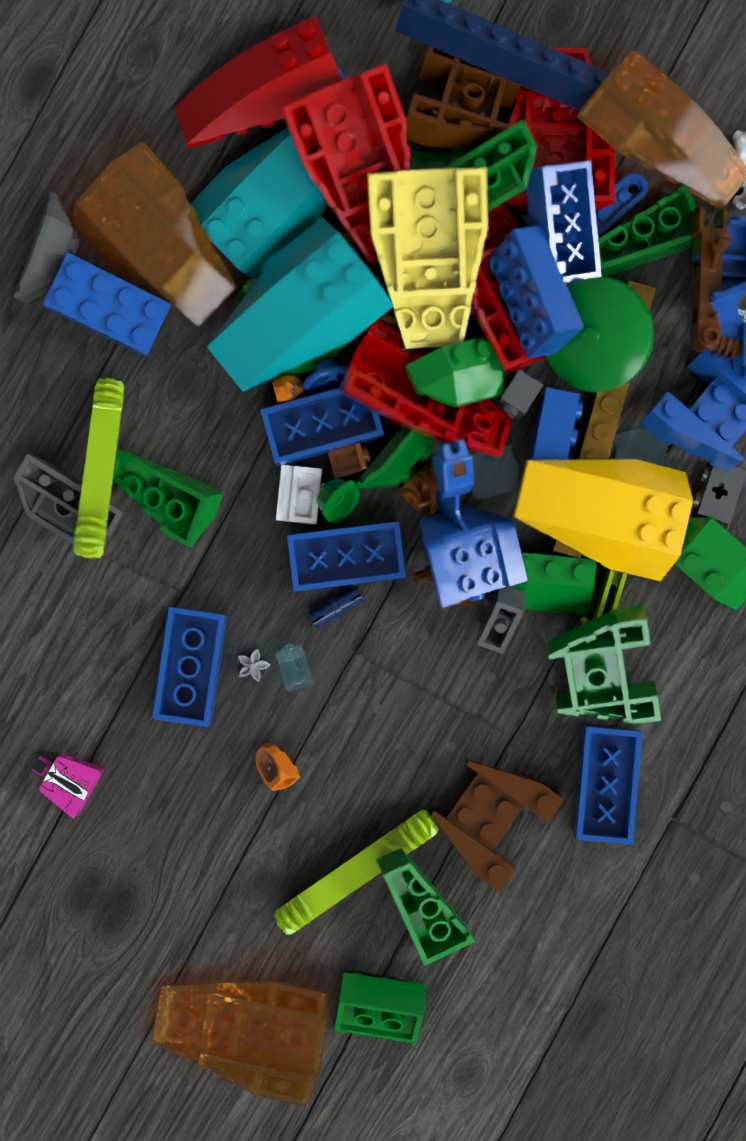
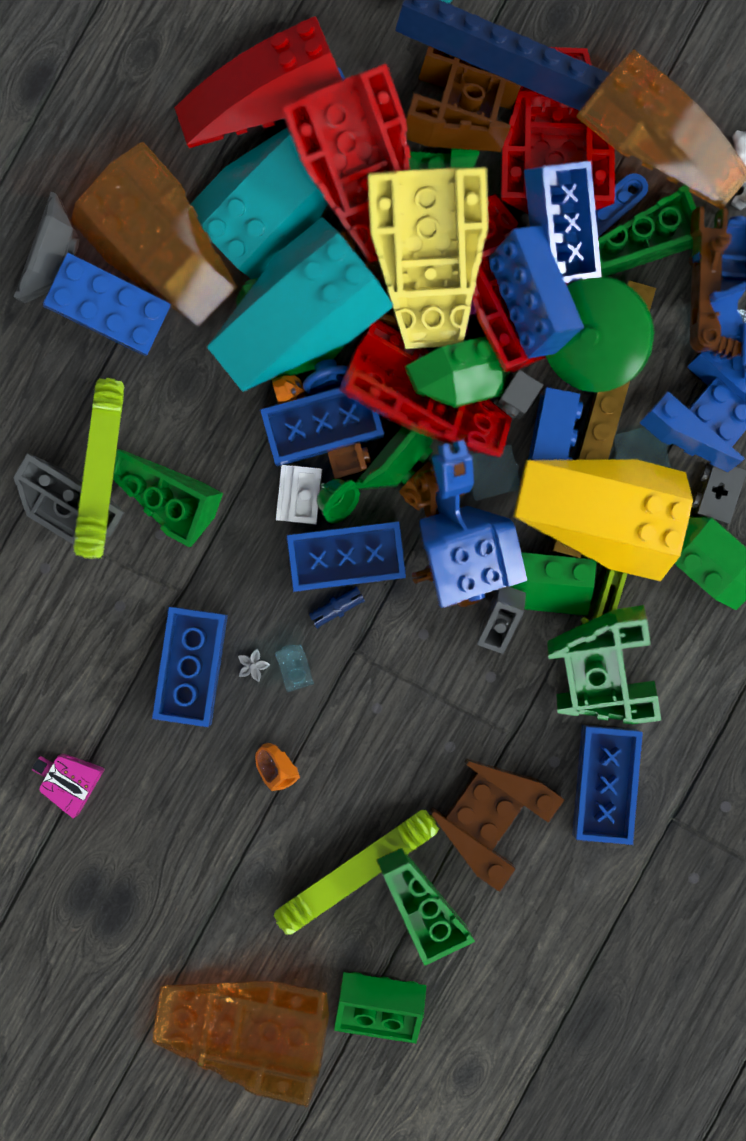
green wedge [445,120,537,212] -> none

